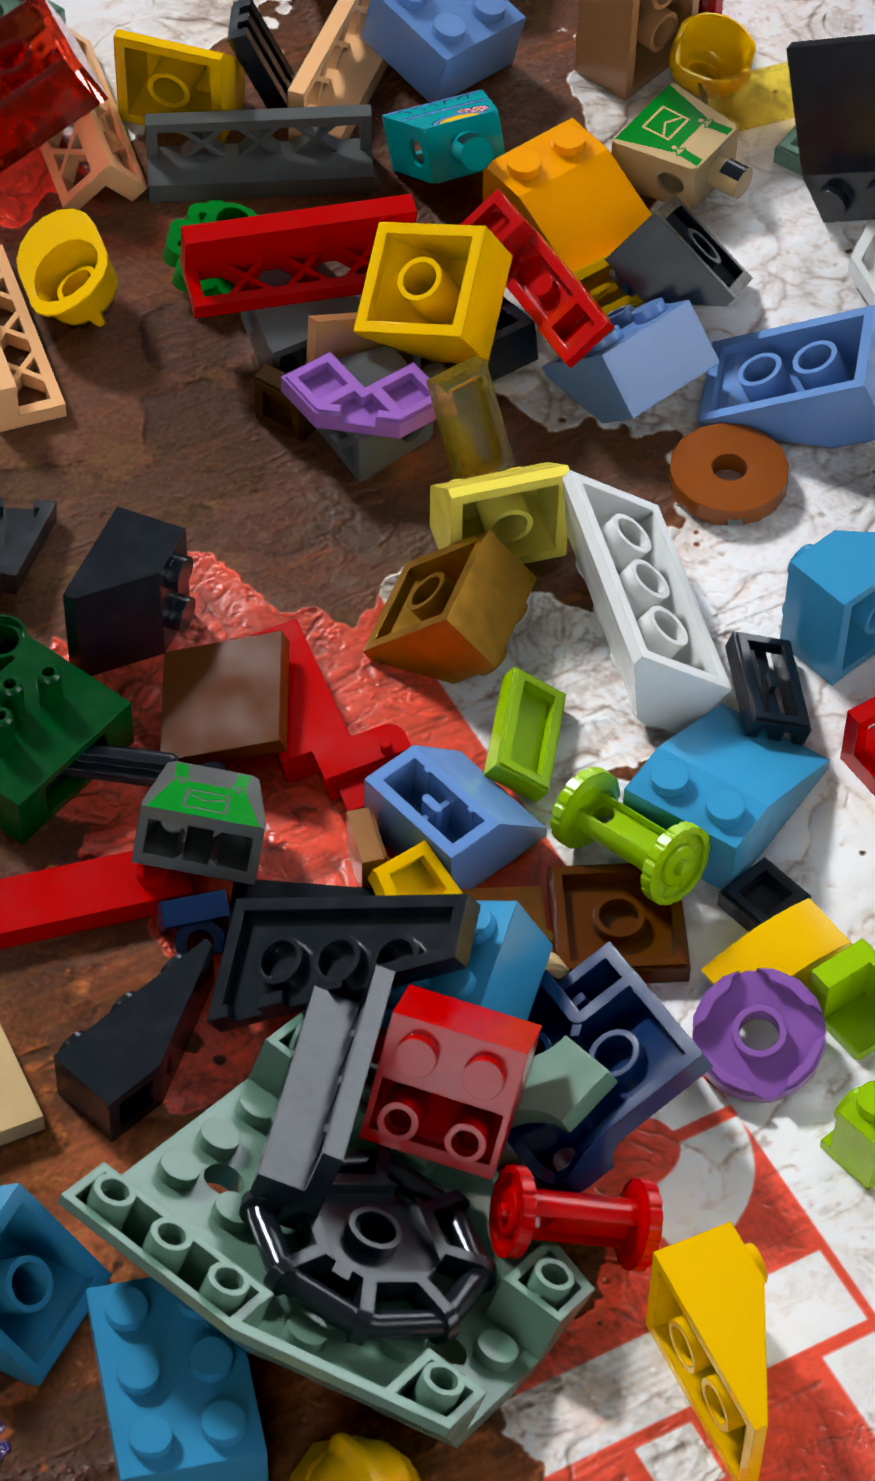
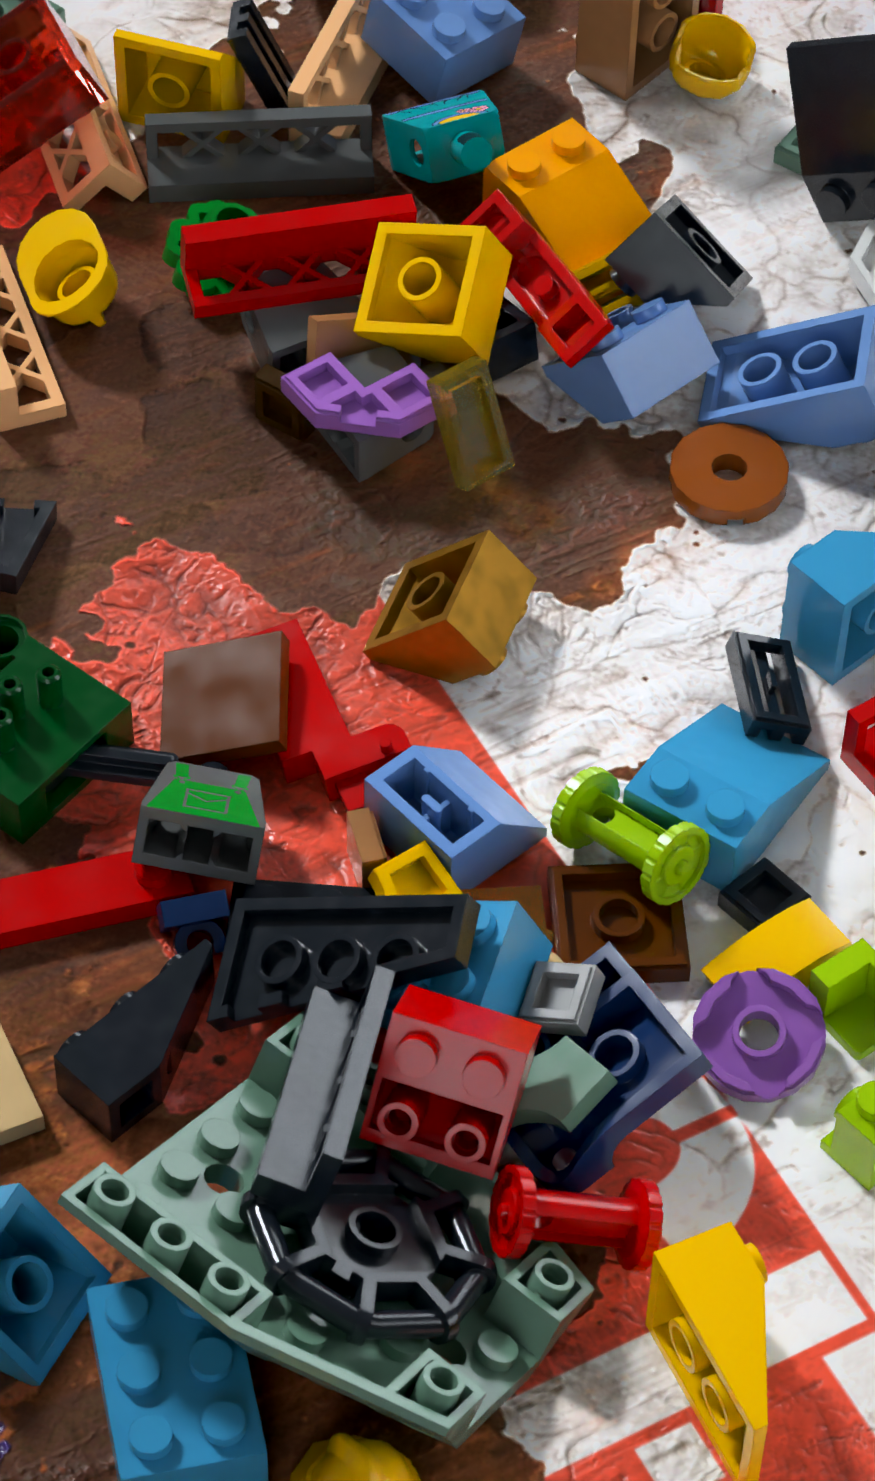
black slope [63,506,196,676] -> none
light yellow slope [430,462,570,564] -> none
lime tile [484,667,566,803] -> none
white slope [562,470,732,734] -> none
tan torso [611,82,753,210] -> none
clear yellow tile [698,61,795,132] -> none
none -> light grey tile [518,961,605,1037]

